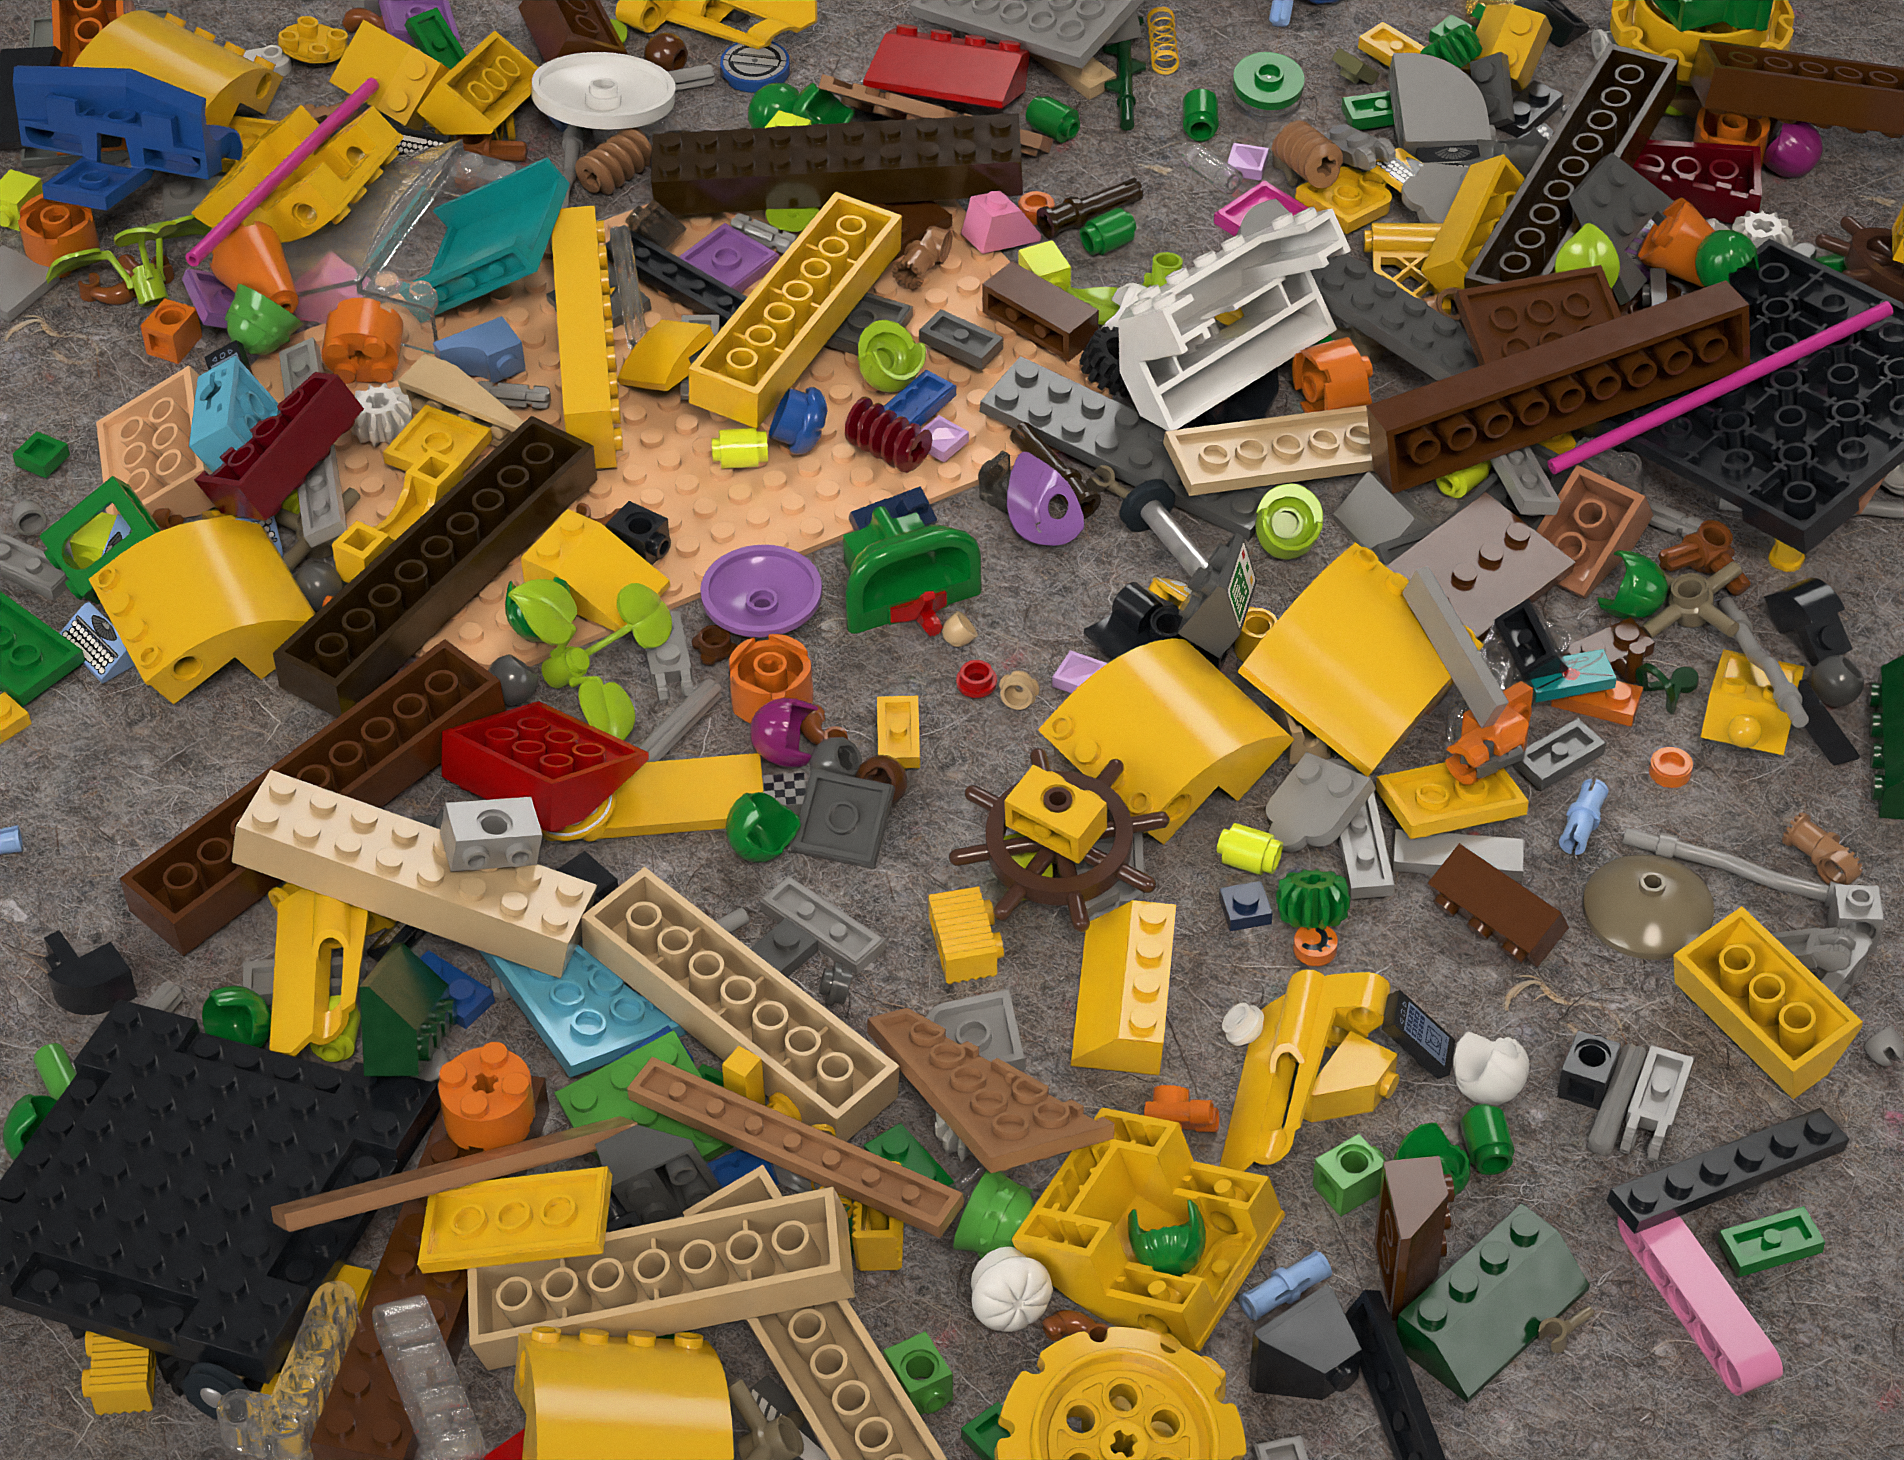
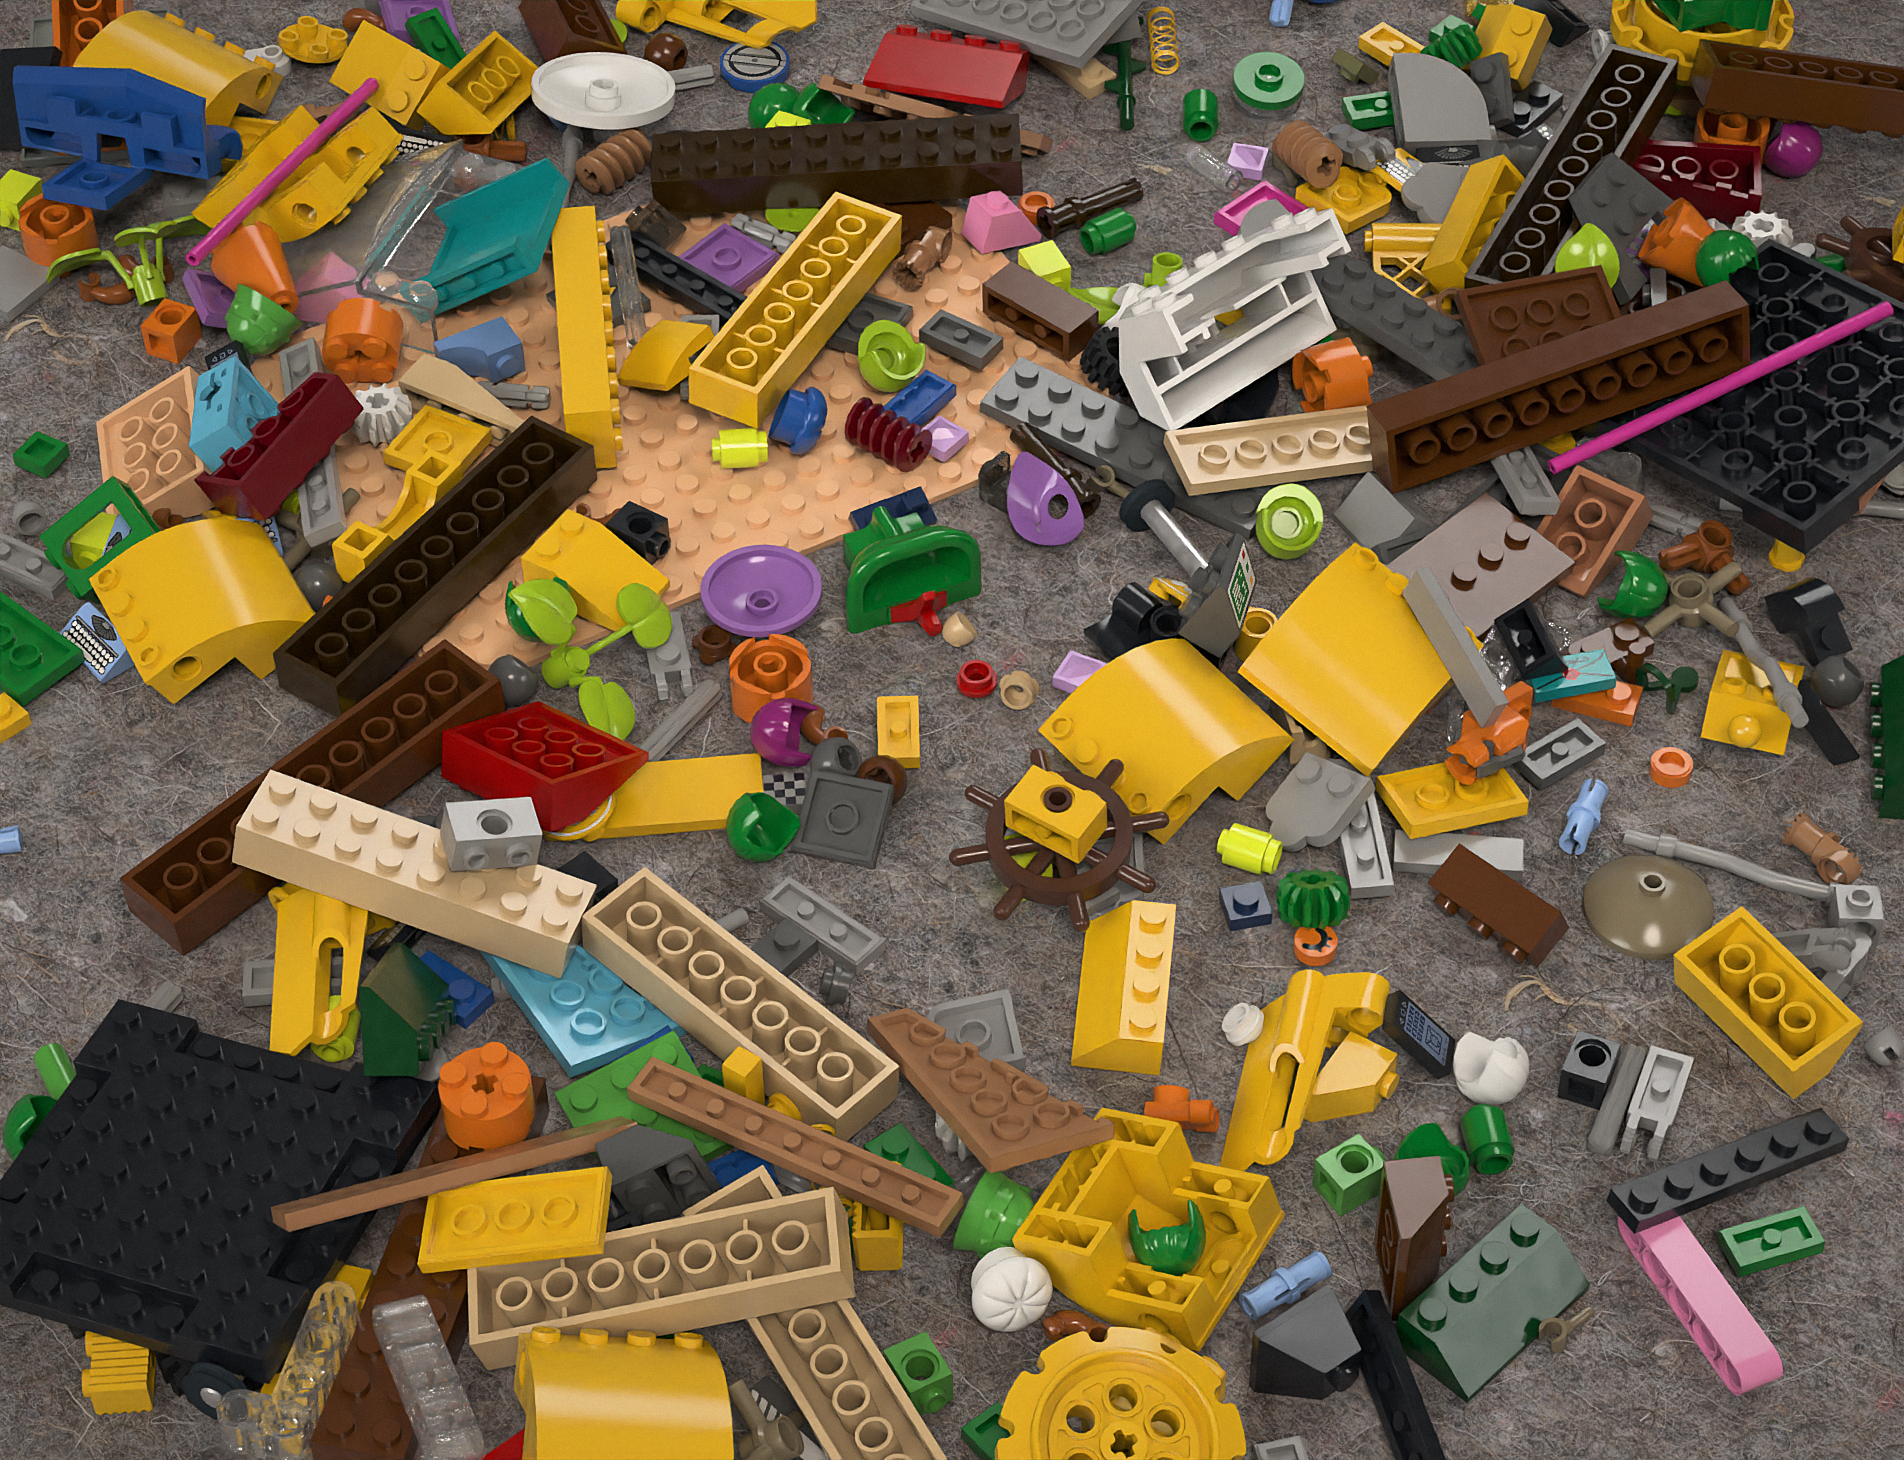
black brick [43,930,138,1015] -> none
green hair [202,985,272,1048] -> none
yellow brick [928,886,1004,985] -> none
green brick [1025,96,1080,143] -> none
neon yellow brick [1436,460,1492,498] -> none

